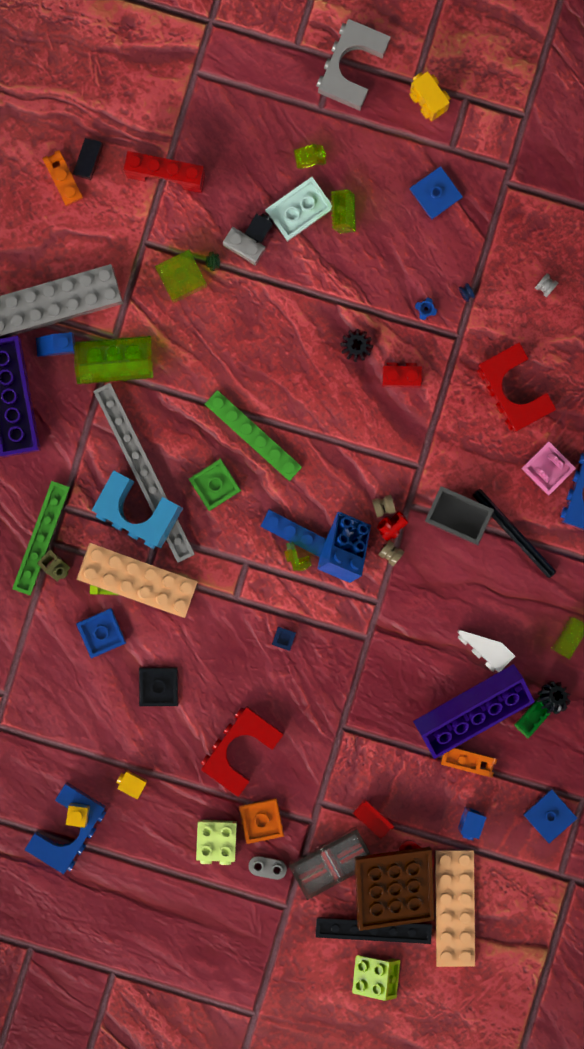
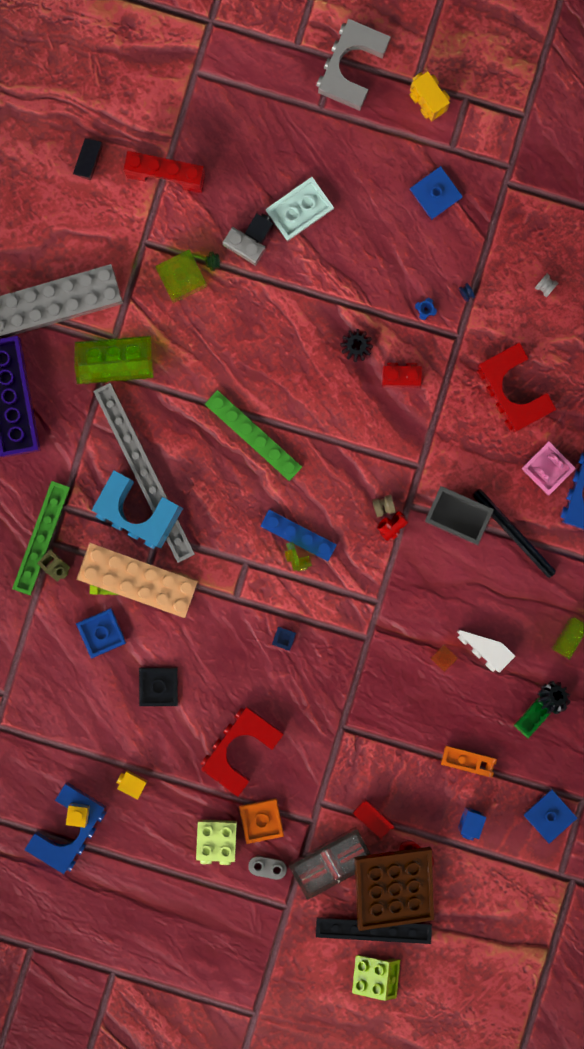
blue slope [36,332,76,357] -> none
orange plate [42,150,83,207] -> none
bright green plate [189,458,241,511] -> none
clear neon green bracket [294,144,326,169] -> none
blue slope [318,511,371,583] -> none
clear neon green brick [331,189,356,234] -> none
dark tan wheel [378,540,404,566] -> none
dark purple brick [413,664,535,759] -> none
light nougat plate [435,850,475,967] -> none
none -> clear orange plate [430,645,458,672]

